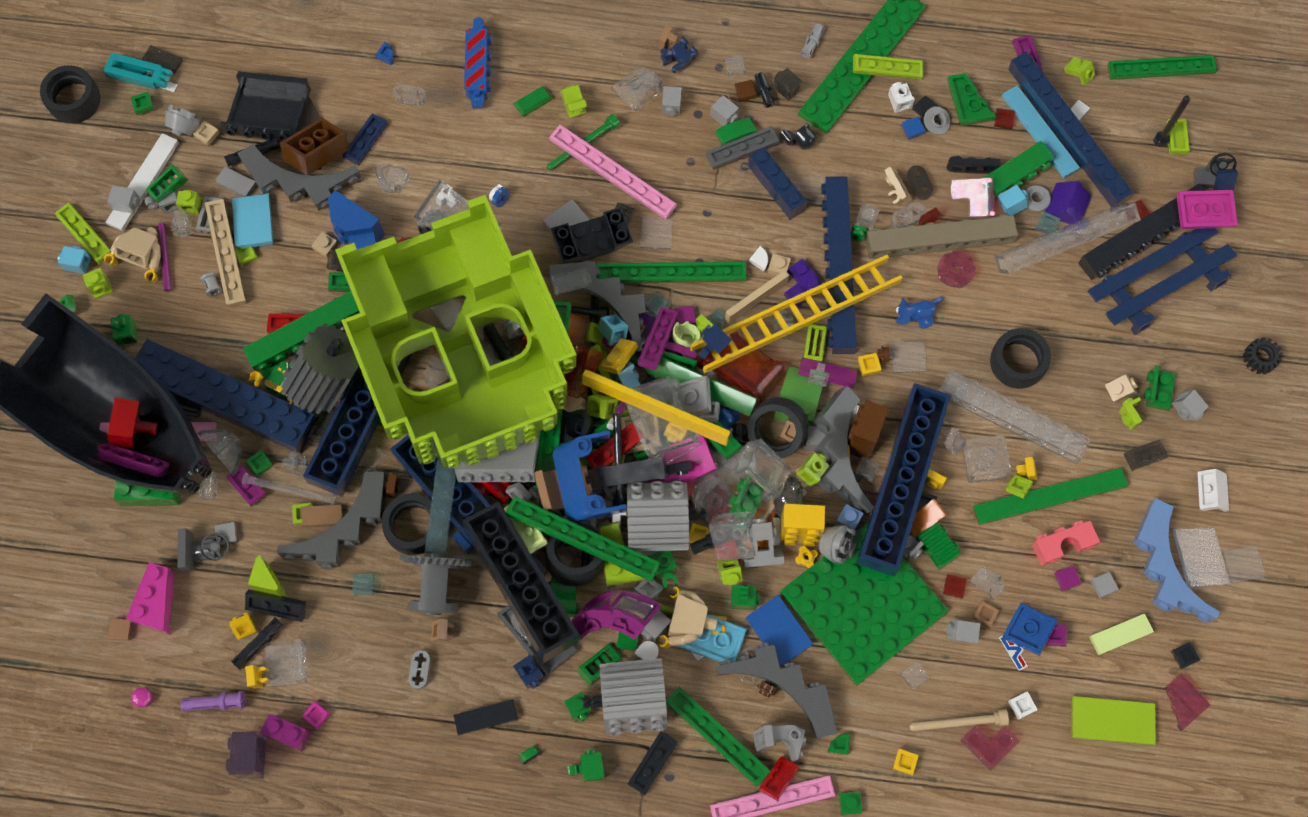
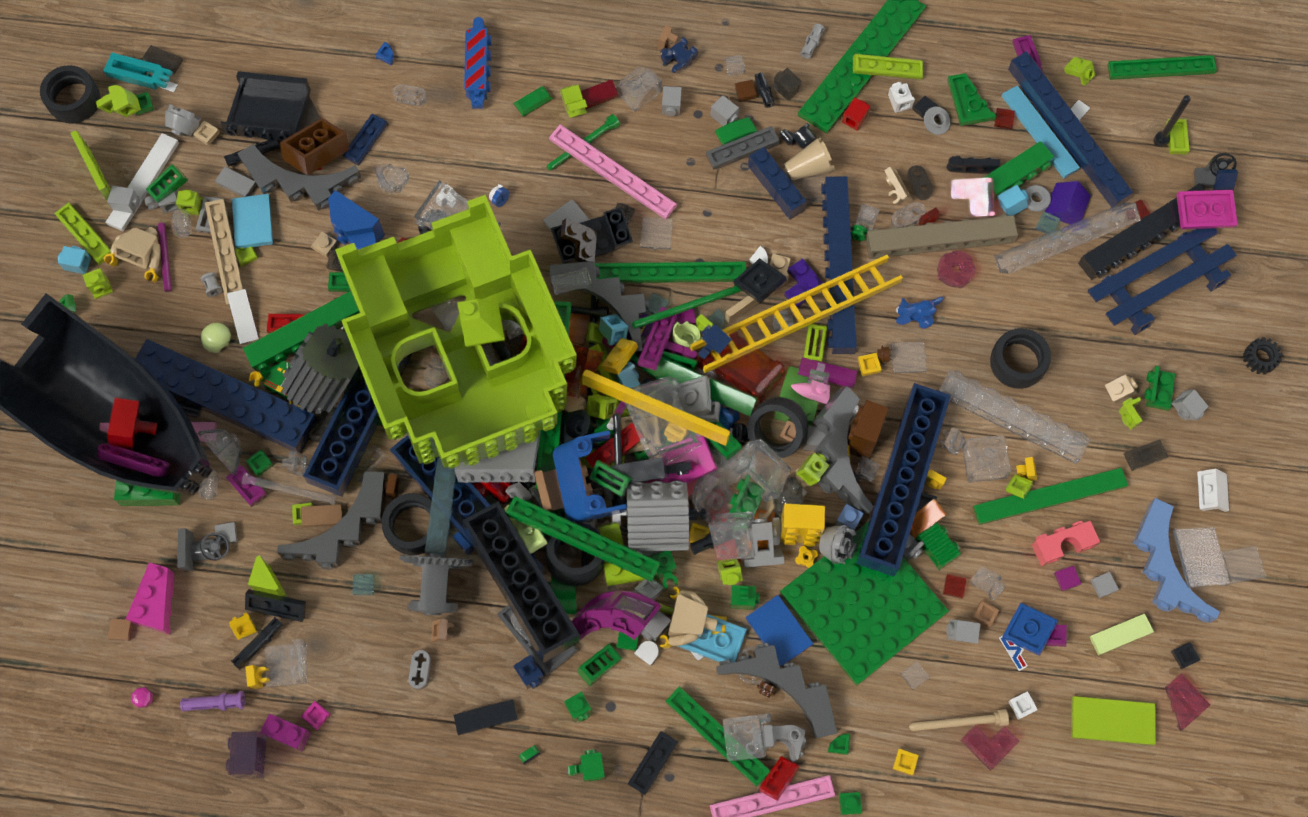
green brick [110,314,137,345] -> none
light grey piece [583,658,668,736] -> none
blue tile [901,116,926,140] -> none
none -> lime tile [70,130,111,201]
none -> lime brick [96,85,141,118]
none -> yellowish green hair [201,322,231,353]
none -> white sticker [227,289,258,344]
none -> lime slope [457,299,505,347]
none -> dark brown plate [561,218,597,262]
none -> dark red tile [581,79,619,109]
none -> green tile [589,460,632,496]
none -> green piece [632,286,742,329]
none -> clear bracket [723,713,771,761]
none -> black tile [733,258,787,303]
none -> tan cone [782,137,835,181]
none -> bright pink plate [791,380,830,404]
none -> red brick [842,98,870,131]

